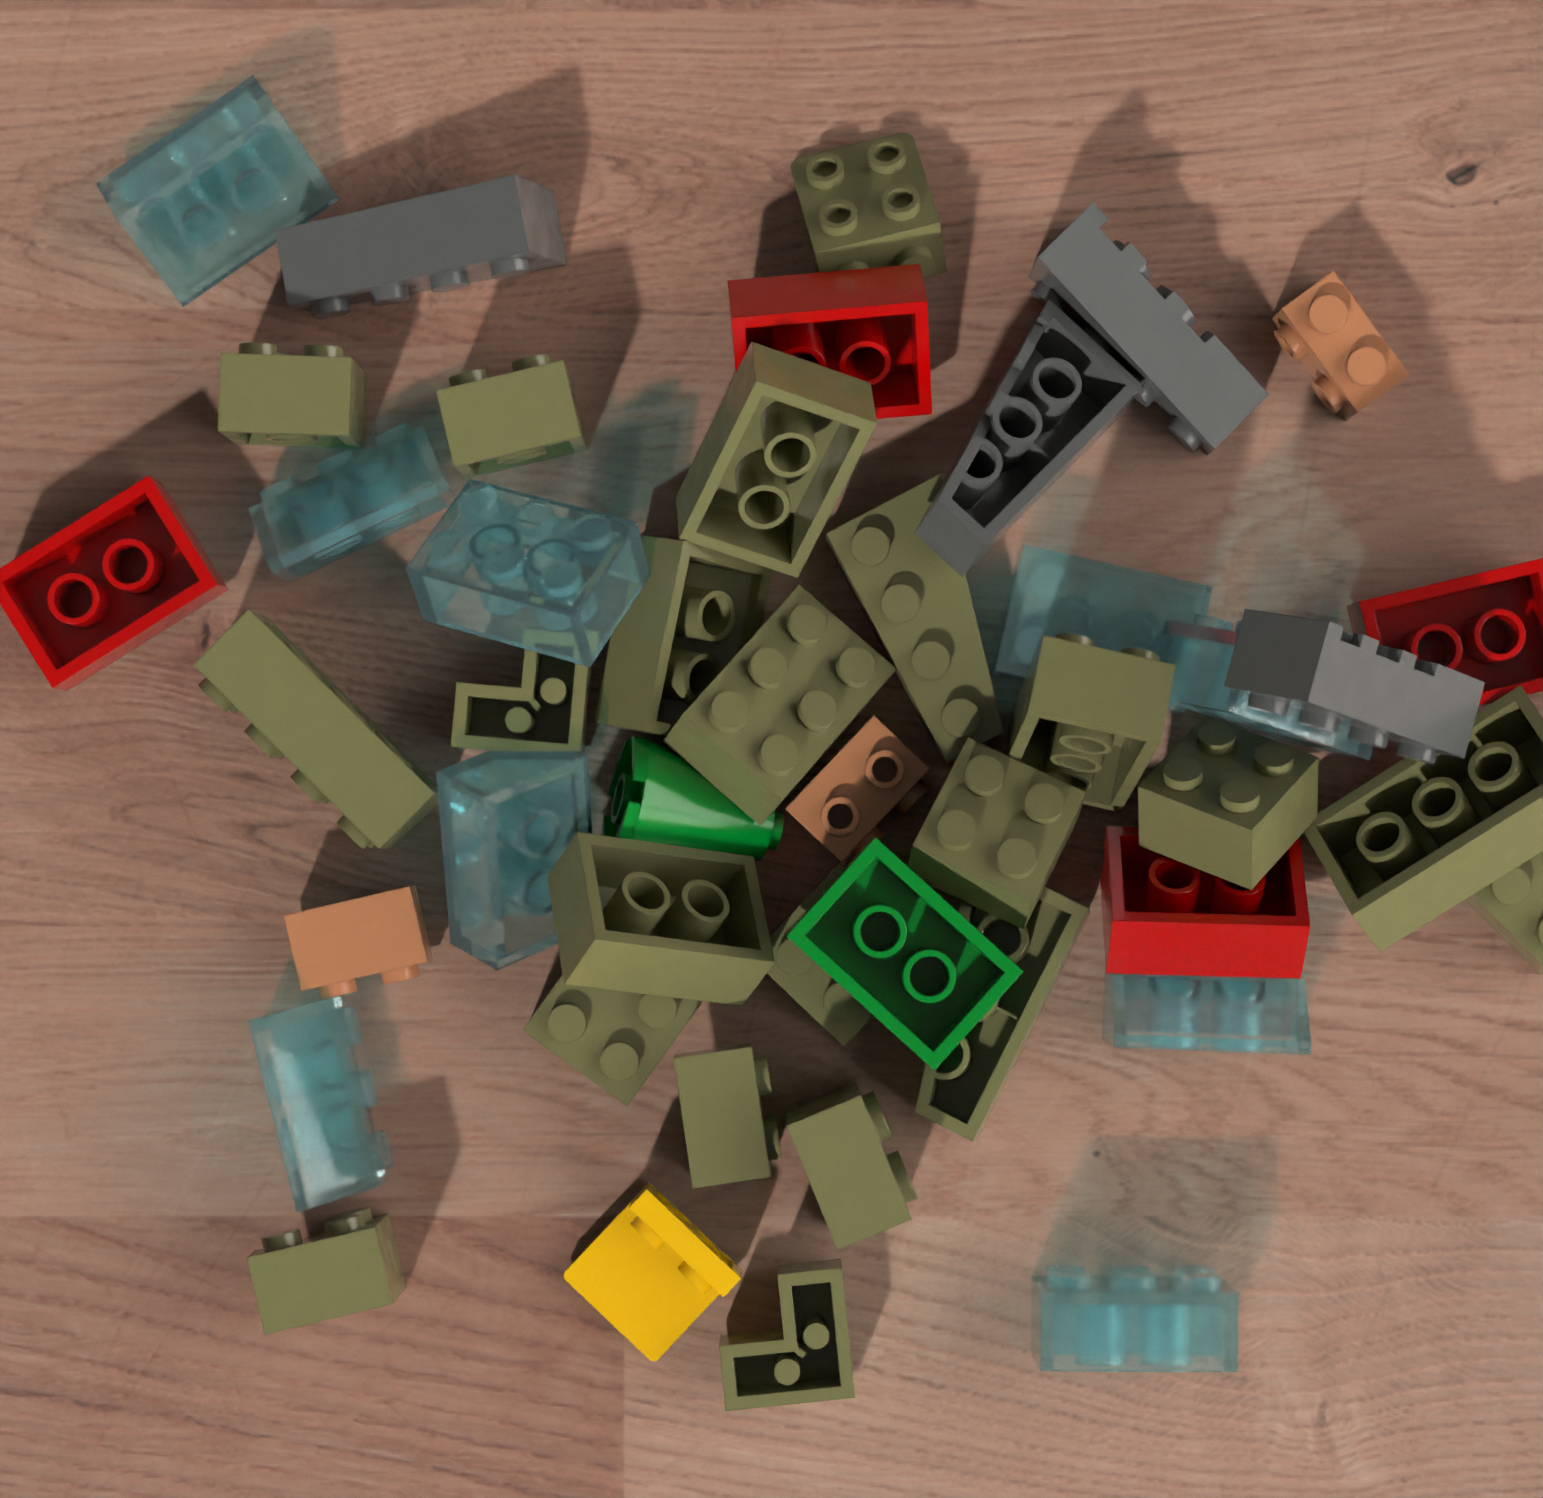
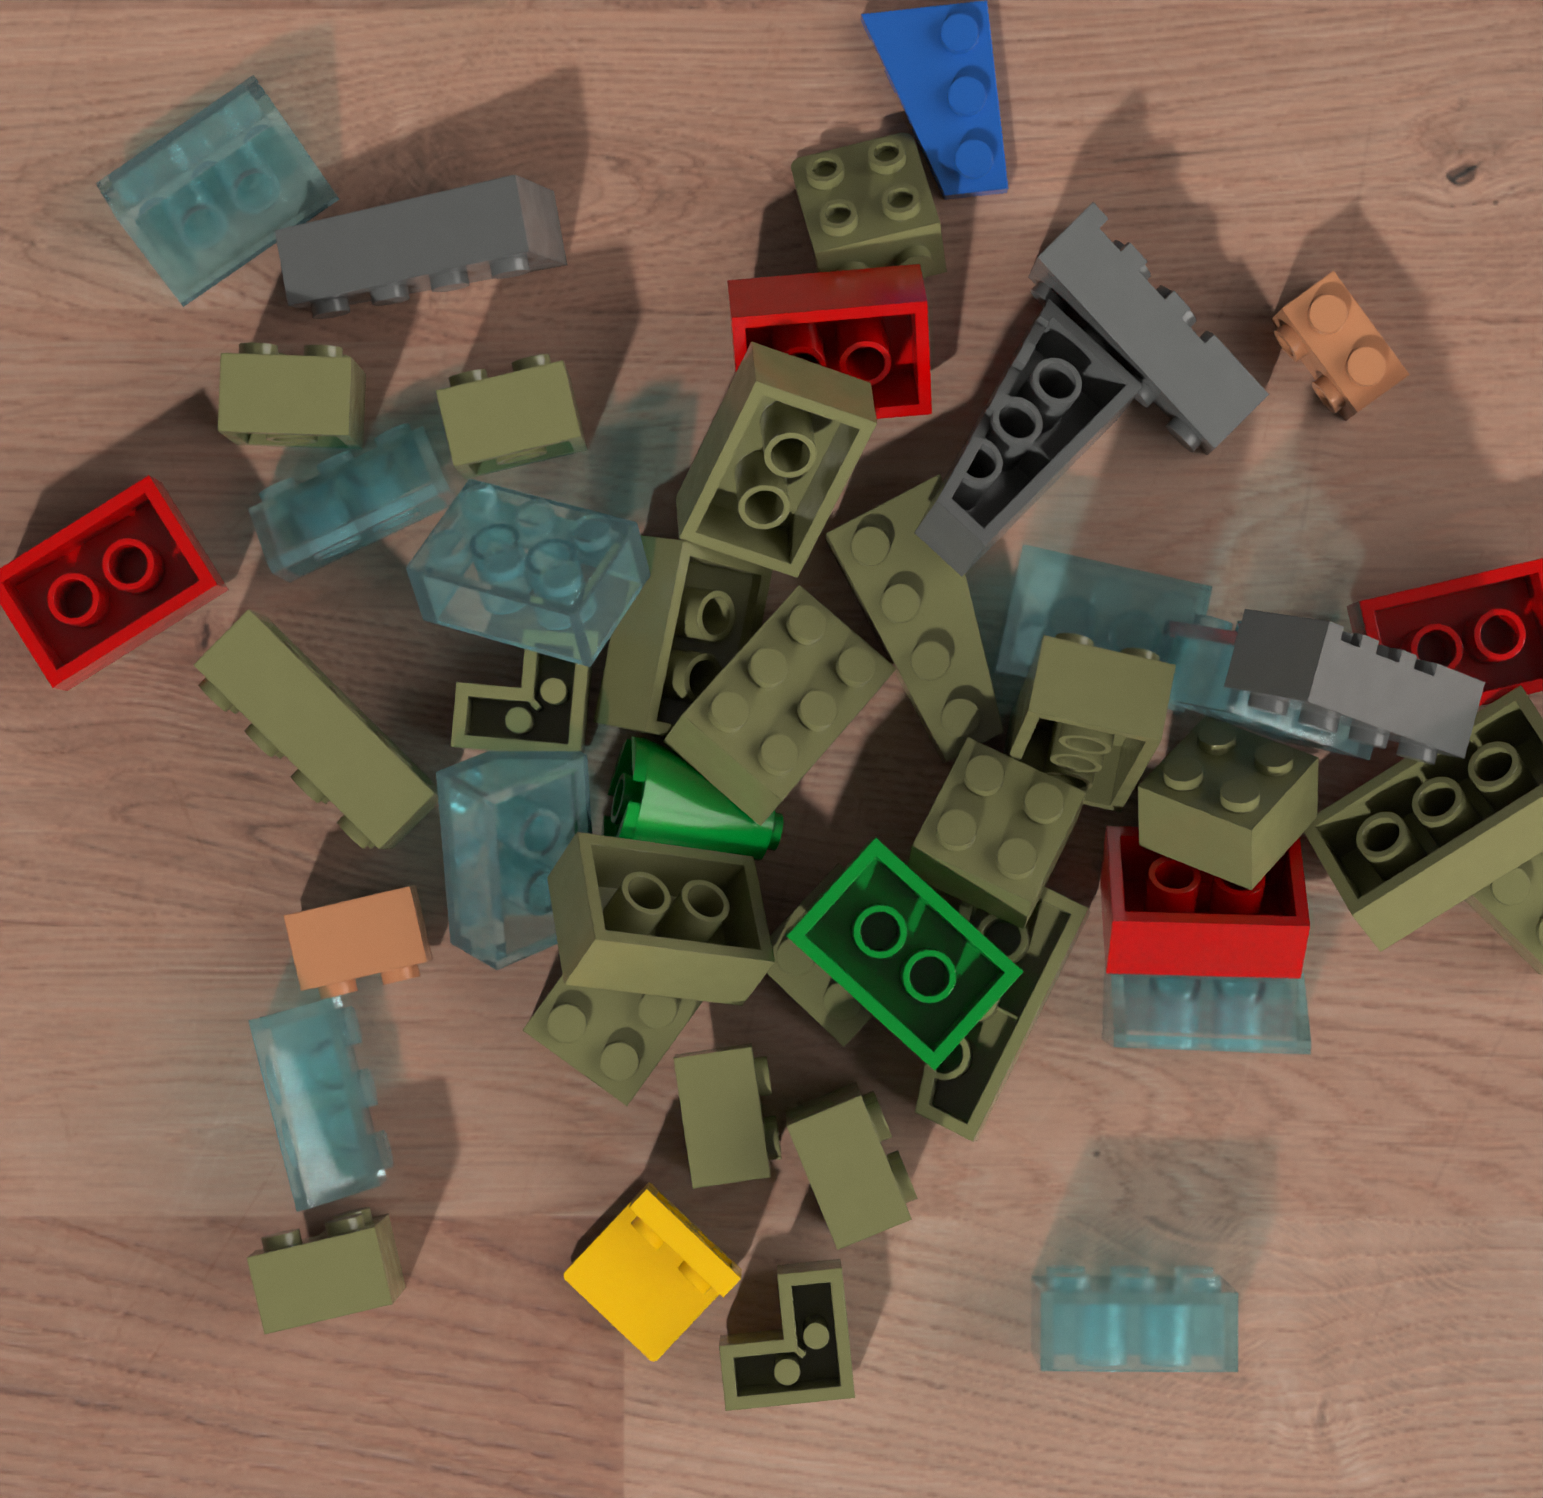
nougat brick [785,716,930,862] -> none
none -> blue wing [860,0,1009,200]

